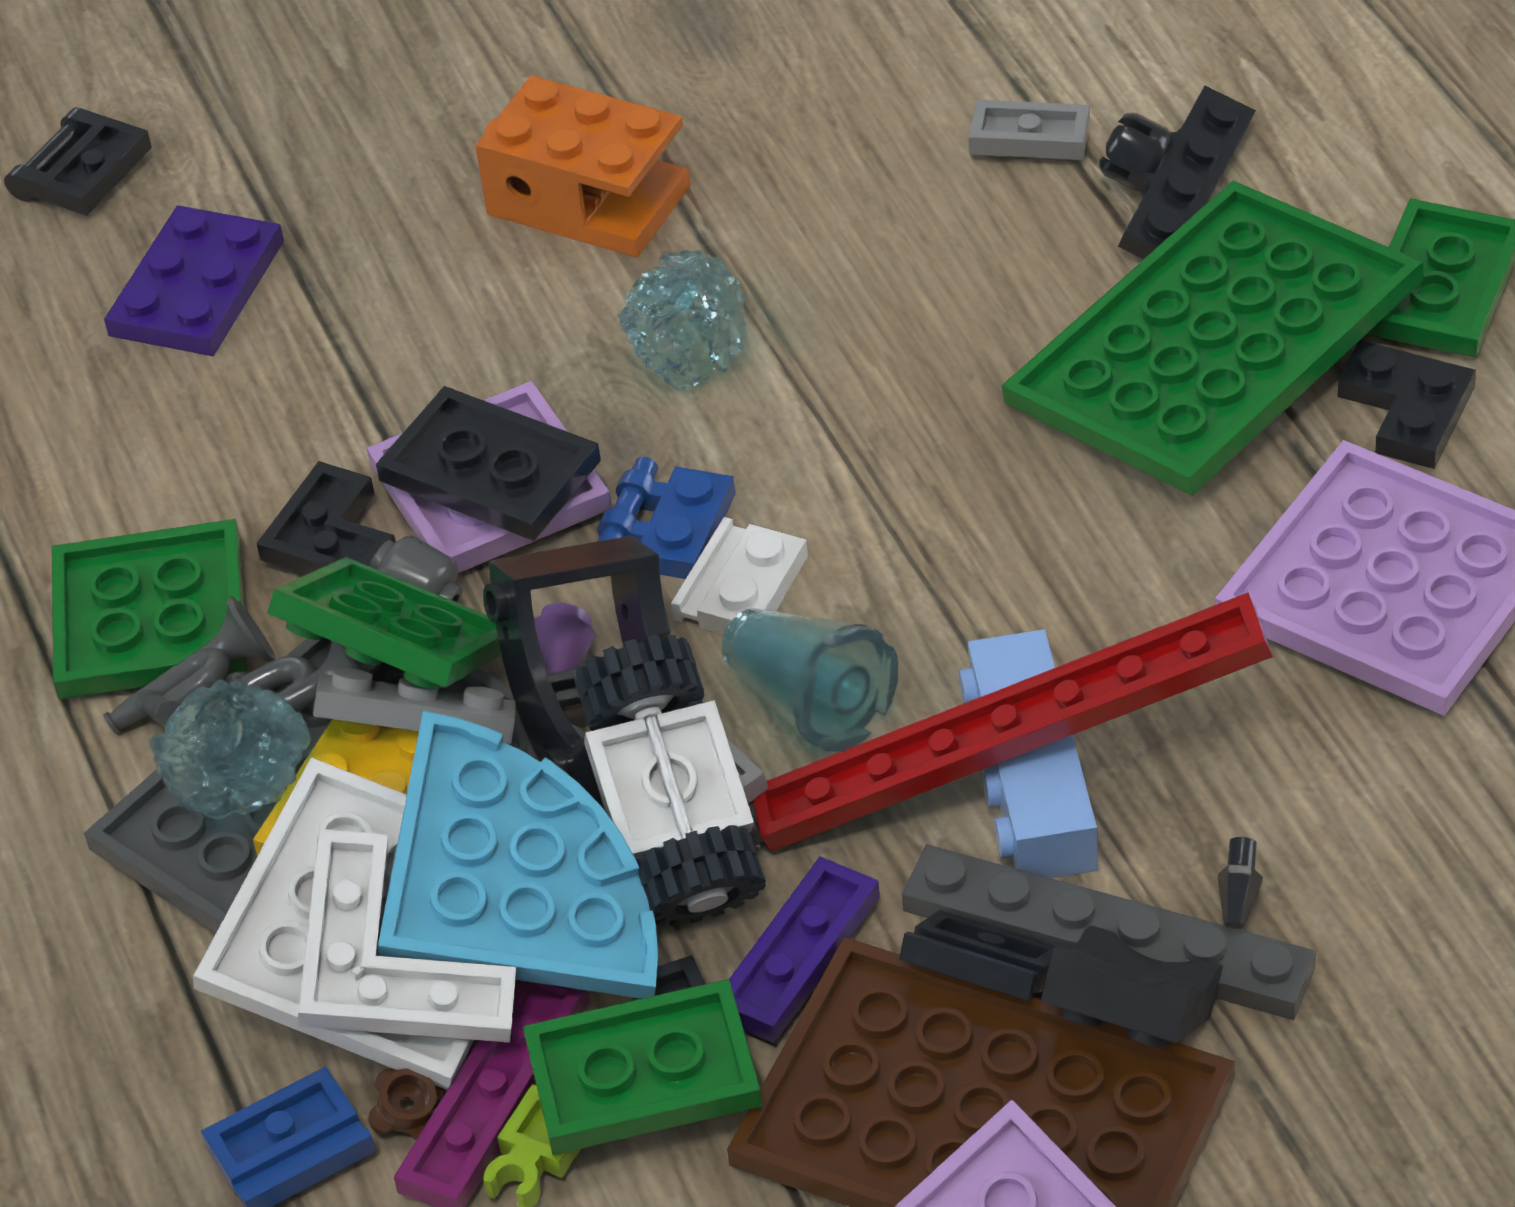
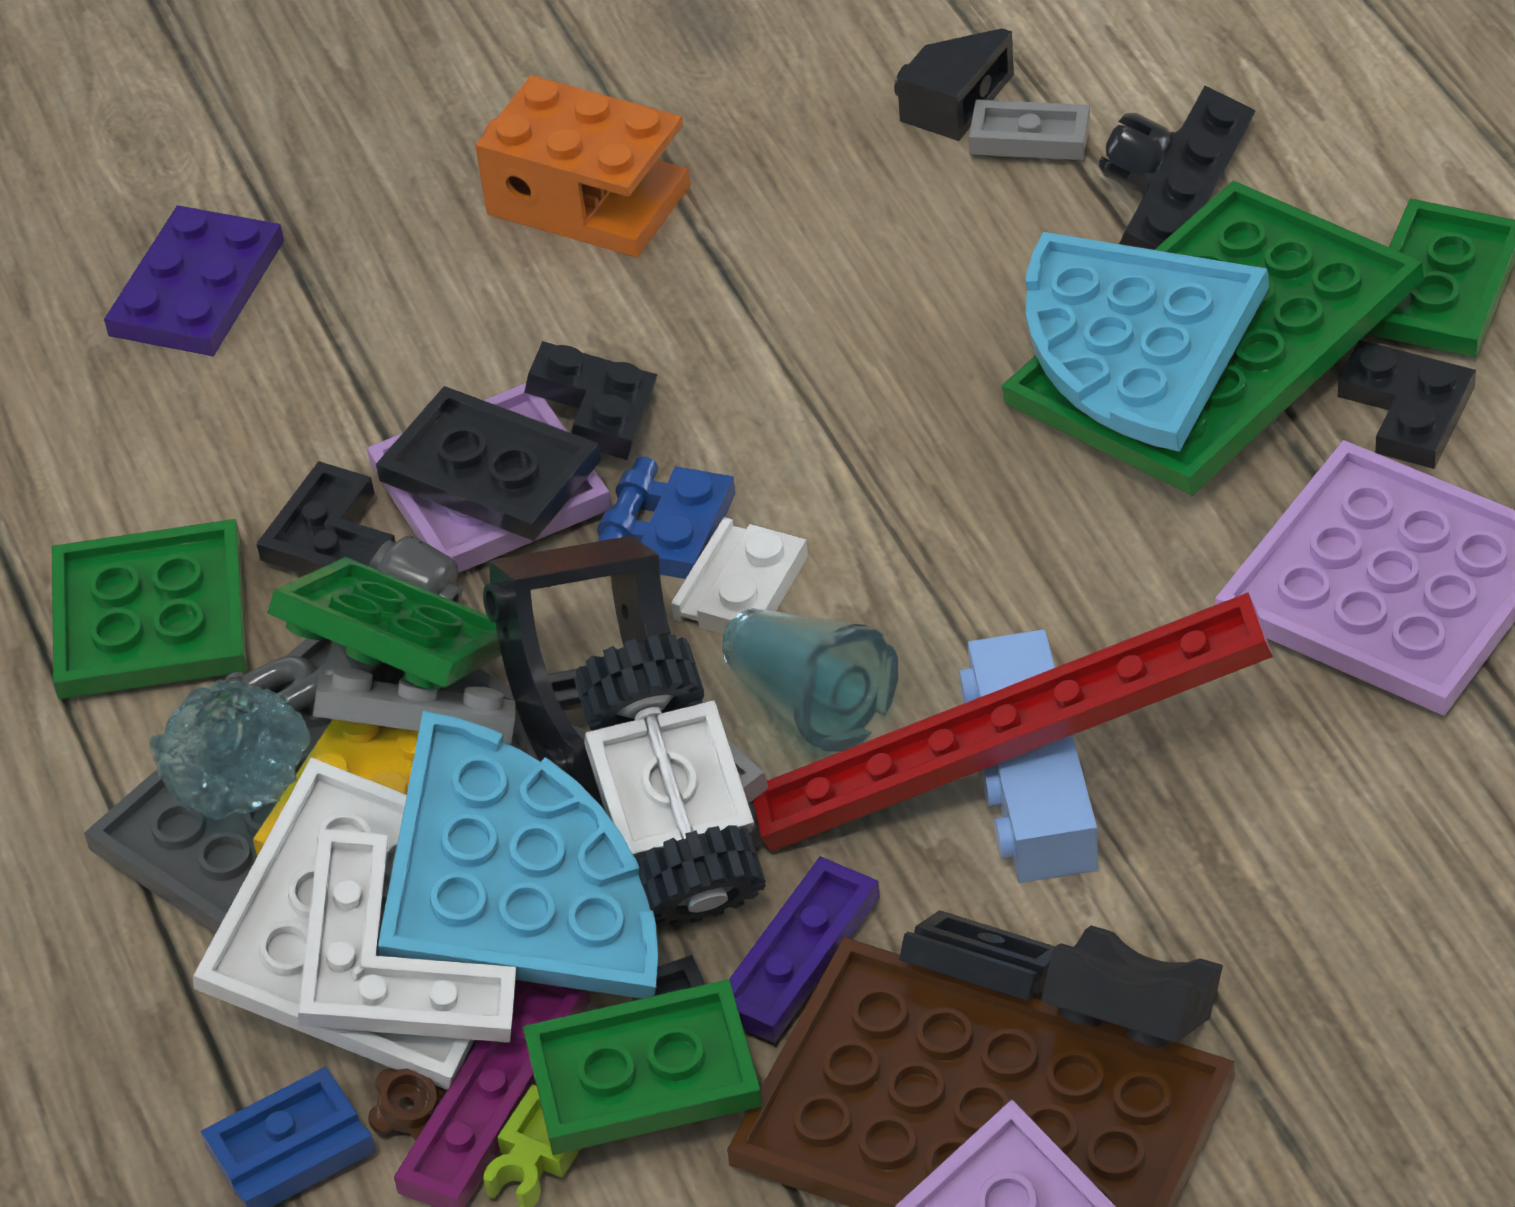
black plate [4,107,152,216] -> none
dark grey piece [103,596,275,735] -> none
medium lavender cone [534,603,595,674] -> none
clear light blue hair [617,250,746,390] -> none
dark grey plate [902,844,1316,1020] -> none
black bar [1218,837,1263,929] -> none
none -> black plate [524,341,658,460]
none -> black slope [894,28,1014,141]
none -> medium azure plate [1025,232,1270,452]

